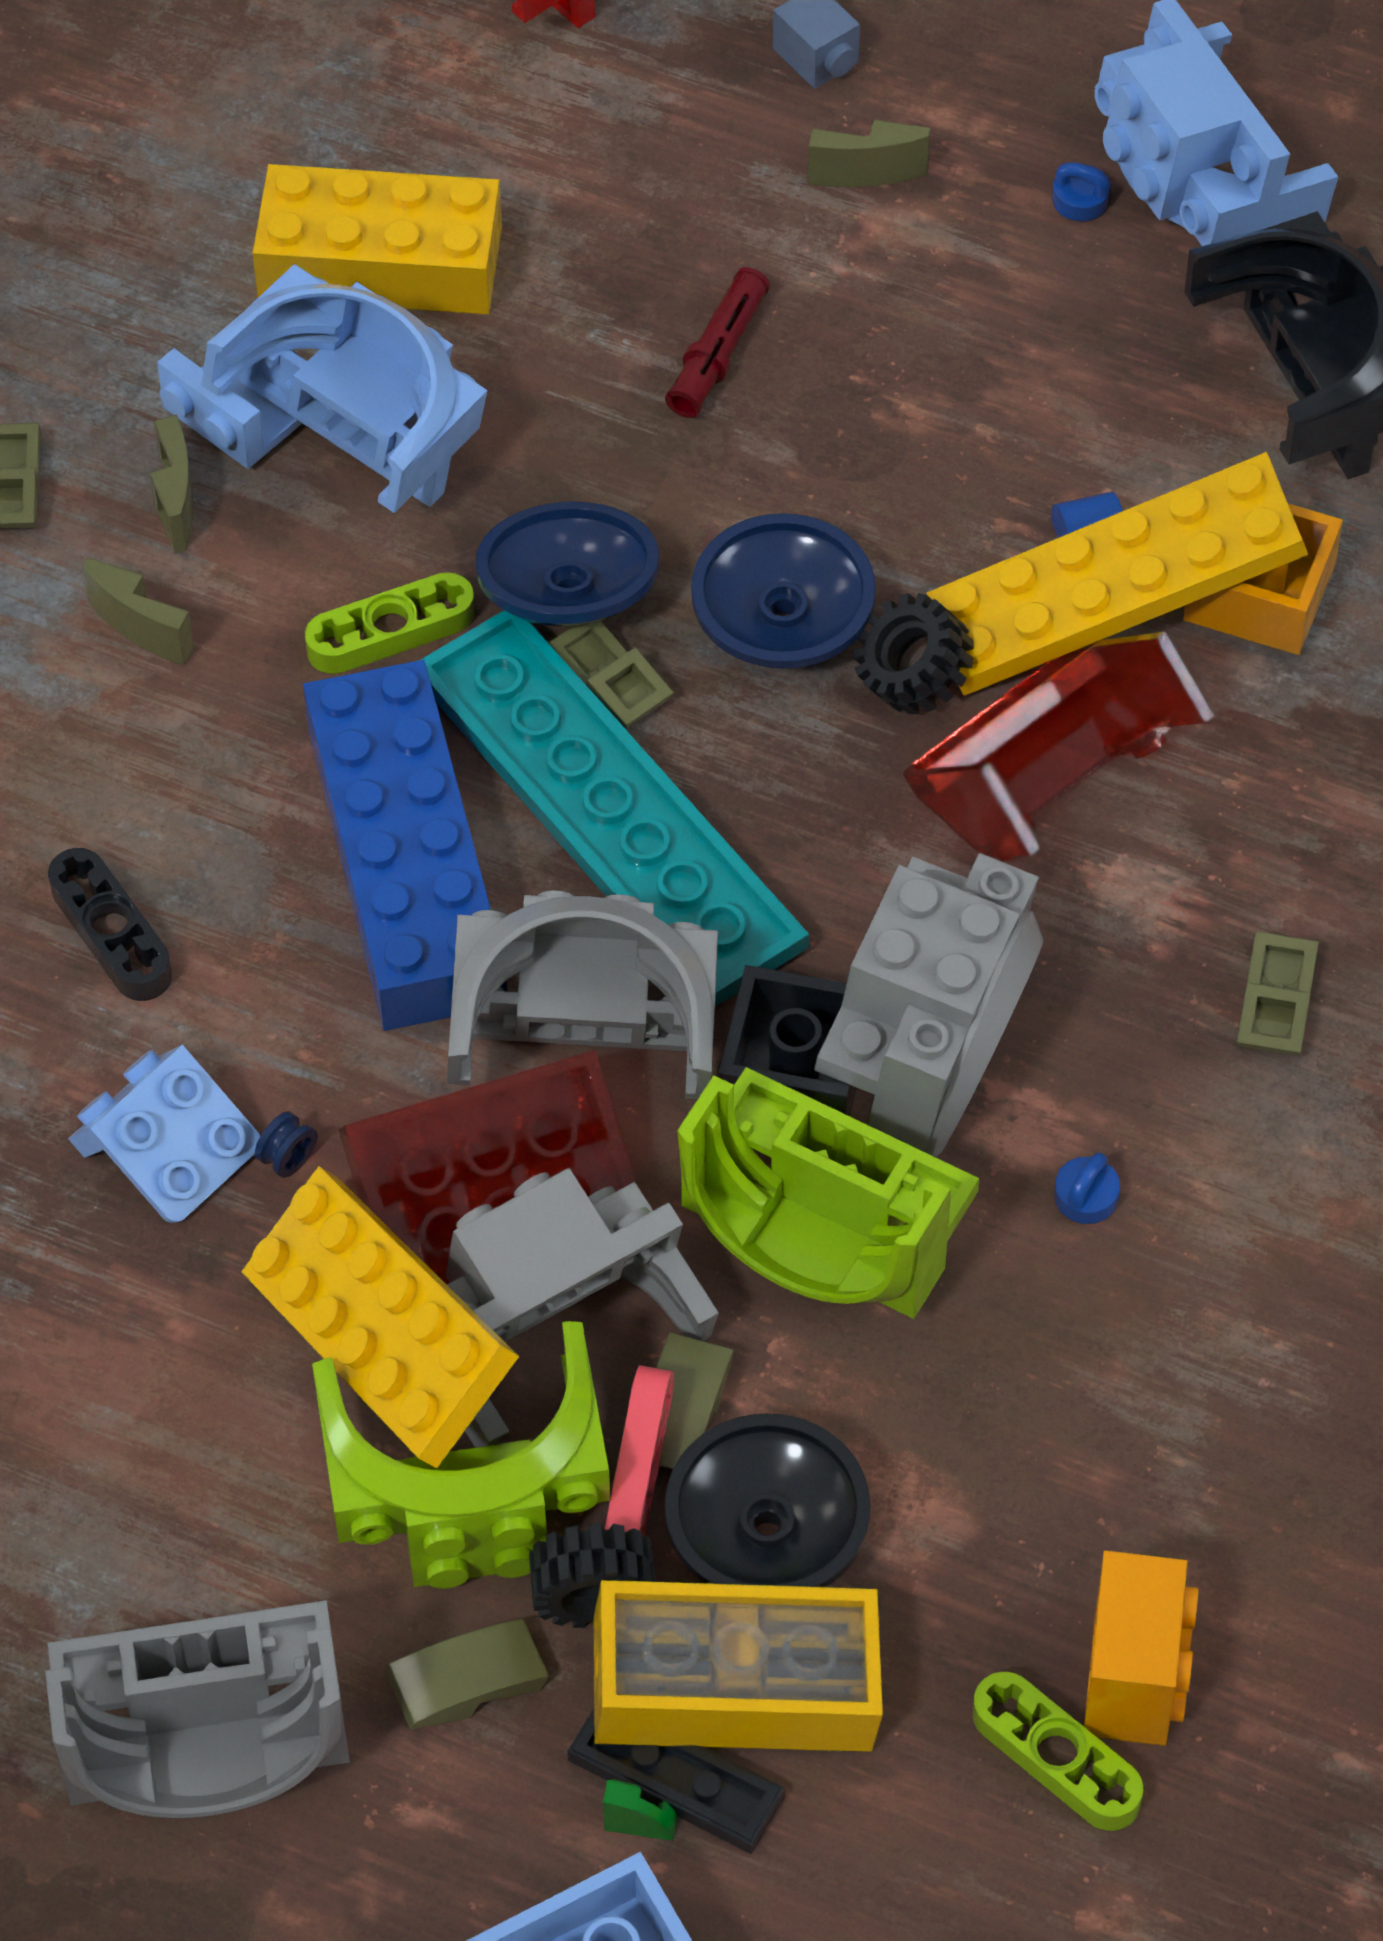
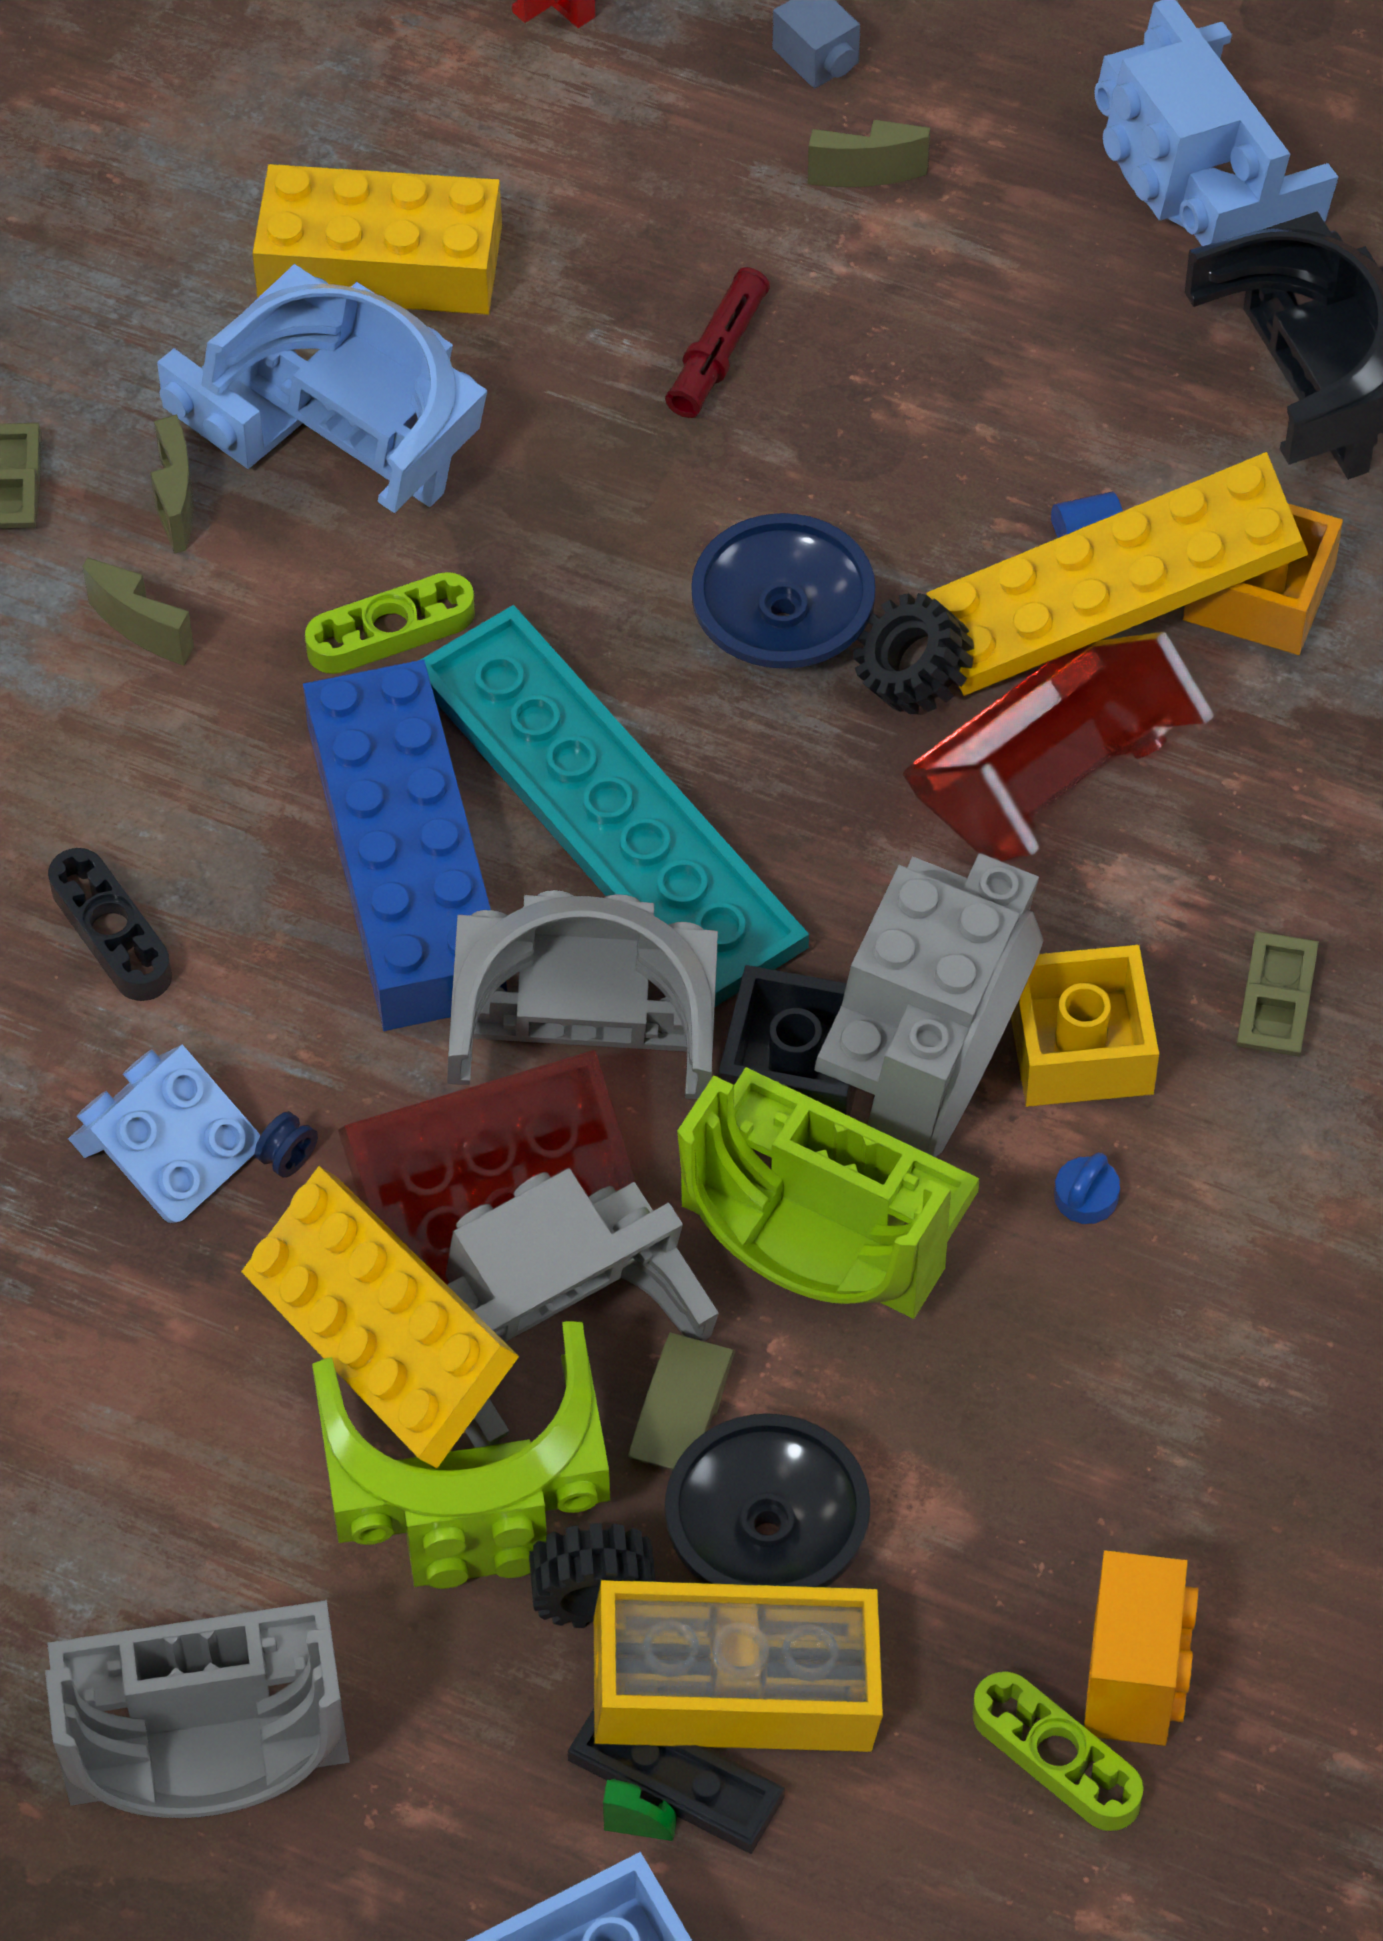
olive slope [385,1618,549,1730] -> none
dark blue dish [476,501,659,626] -> none
olive slope [549,621,674,729] -> none
coral beam [604,1365,674,1537] -> none
blue tile [1052,162,1111,221] -> none
none -> yellow brick [1011,945,1159,1107]

